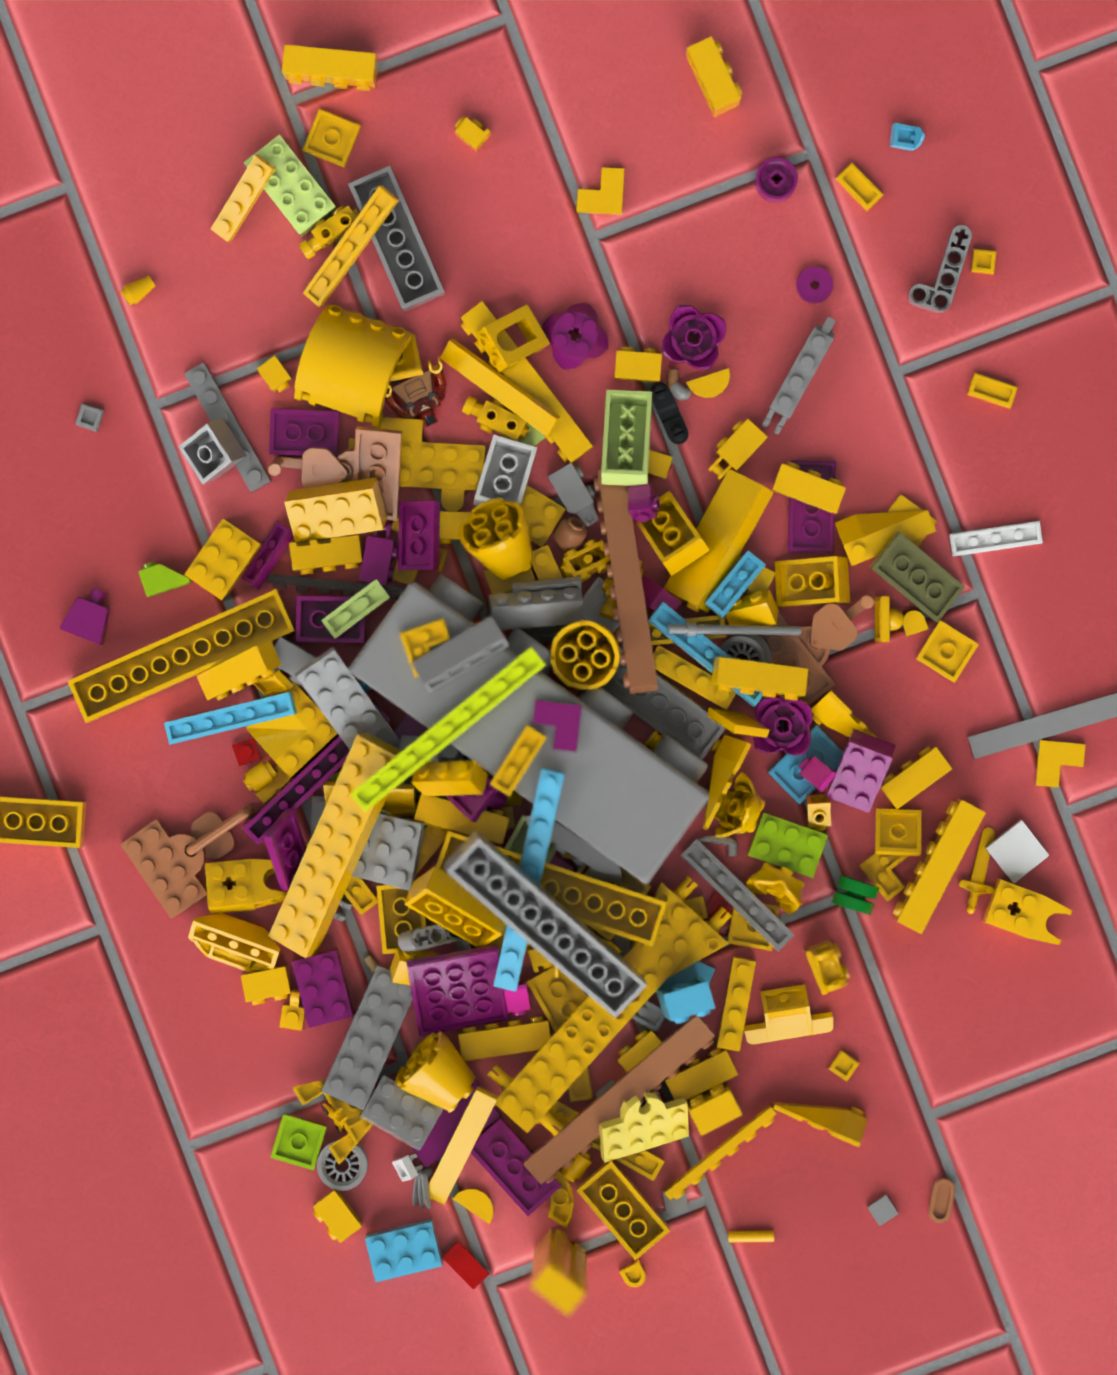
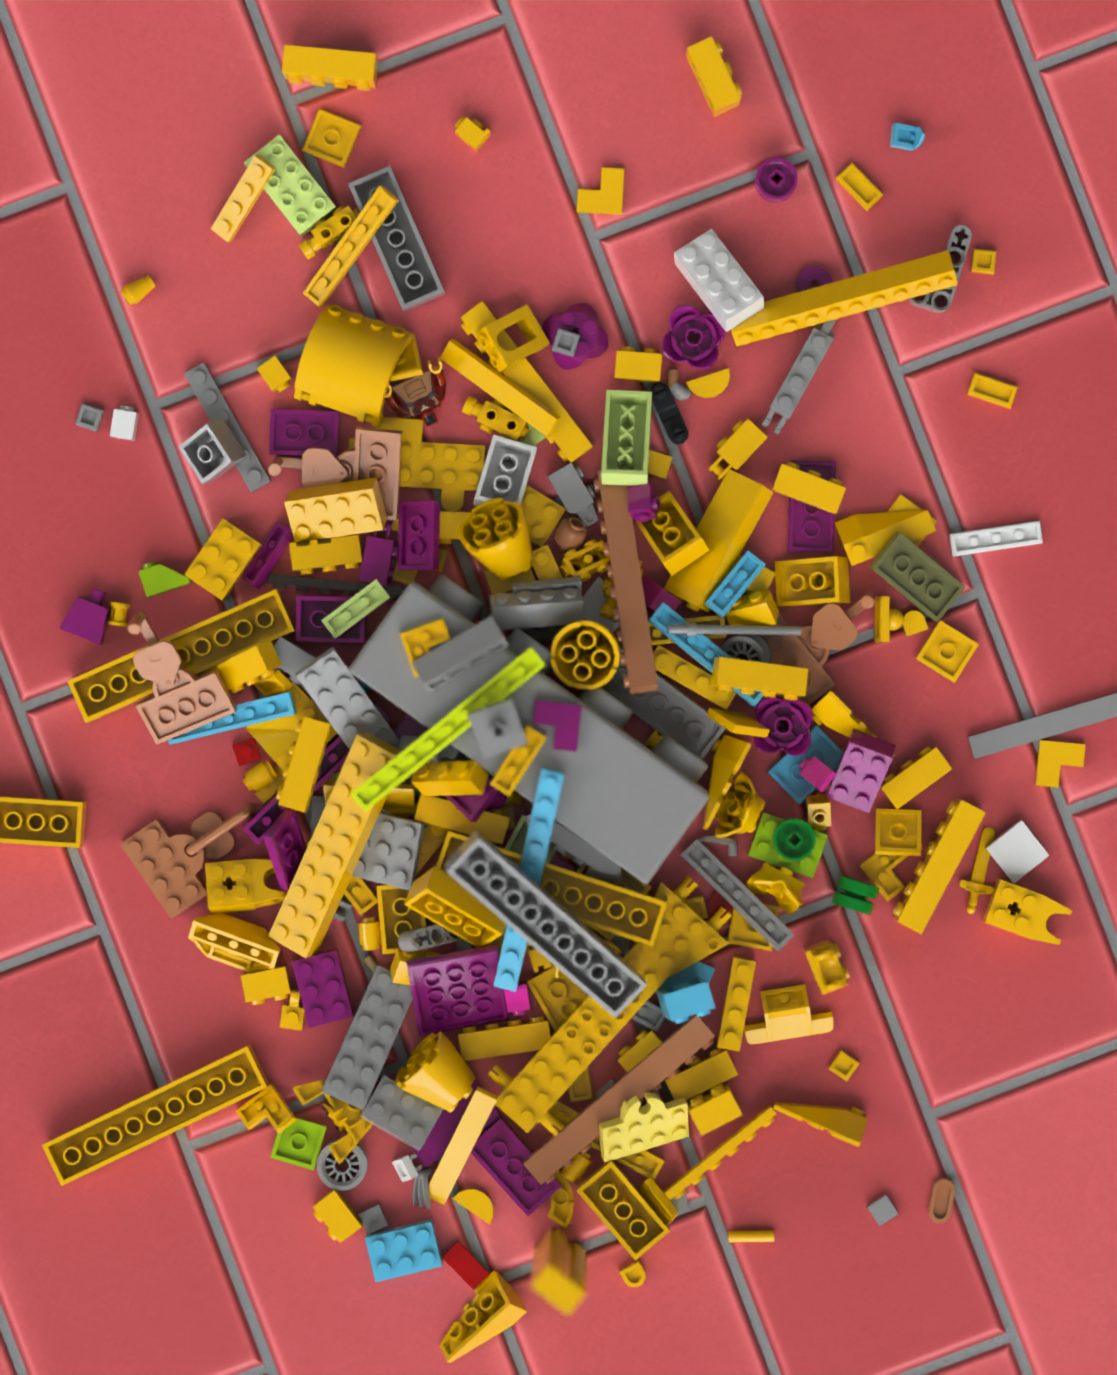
none -> yellow brick [42,1044,269,1186]
none -> yellow bush [107,602,130,627]
none -> white brick [110,406,139,441]
none -> nougat plate [128,611,238,745]
none -> yellow tile [236,1083,297,1134]
none -> yellow brick [276,716,332,813]
none -> yellow brick [358,917,382,951]
none -> light grey tile [358,1204,389,1235]
none -> yellow wedge [439,1270,527,1363]
none -> light grey brick [467,697,528,759]
none -> light grey tile [552,328,580,357]
none -> yellow tile [639,1177,679,1225]
none -> white brick [674,229,764,332]
none -> yellow brick [731,250,958,347]
none -> green wheel [772,818,816,861]

